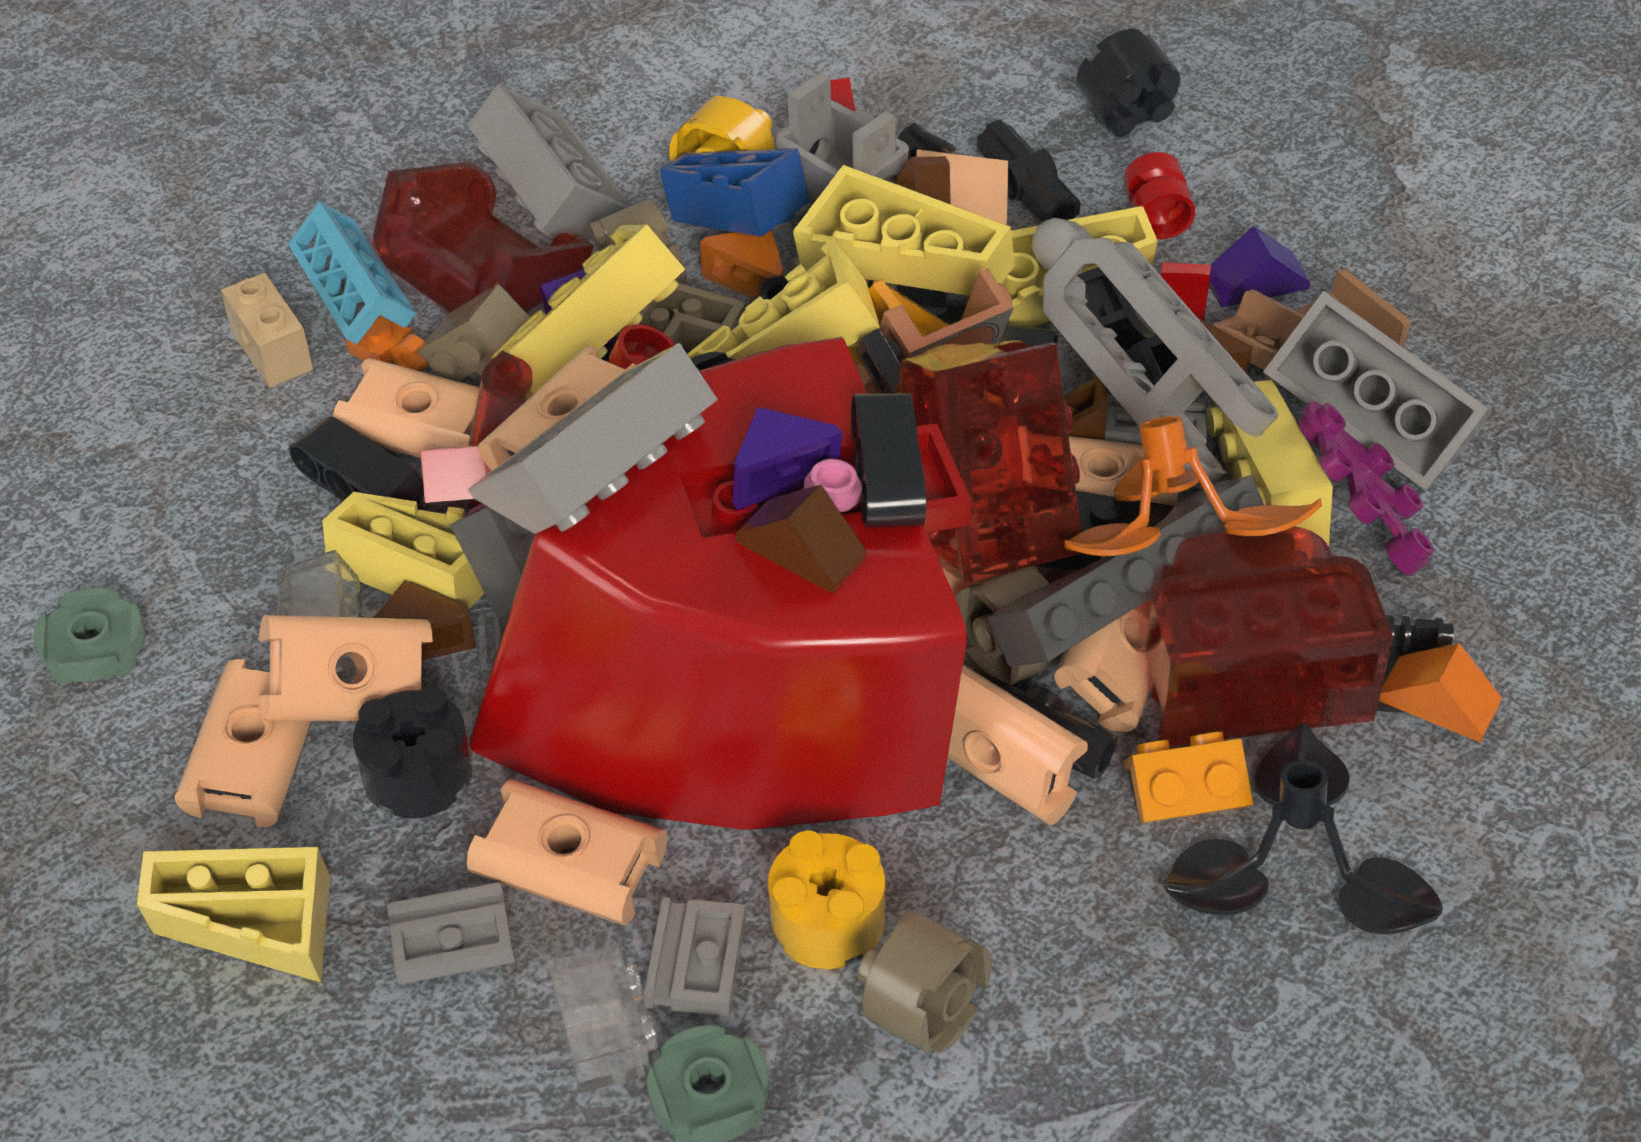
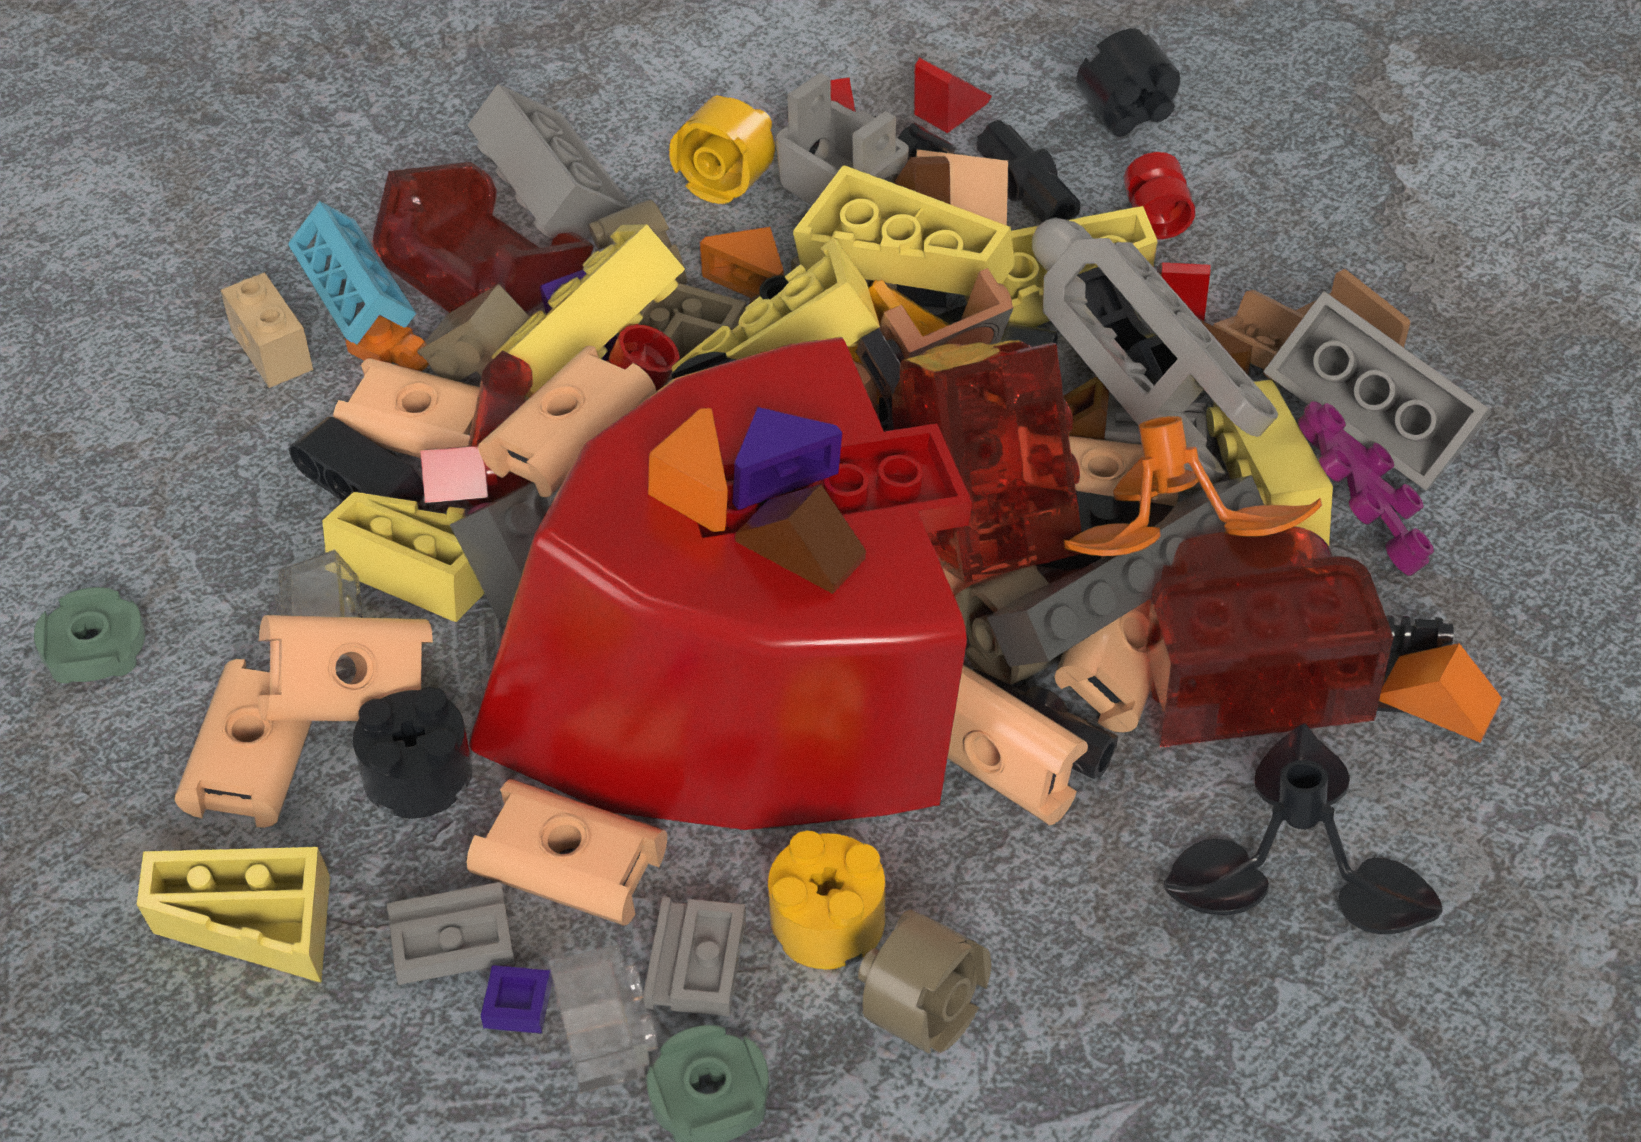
reddish brown slope [373,580,476,661] -> none
light grey slope [468,343,718,534] -> none
blue wedge [659,148,810,237] -> none
bright pink plate [804,459,862,512] -> none
black beam [851,393,926,527] -> none
light orange bracket [1123,732,1254,824] -> none
dark purple slope [1209,226,1310,308] -> none
none -> dark purple plate [480,965,552,1034]
none -> orange slope [648,408,728,532]
none -> red slope [914,57,992,134]

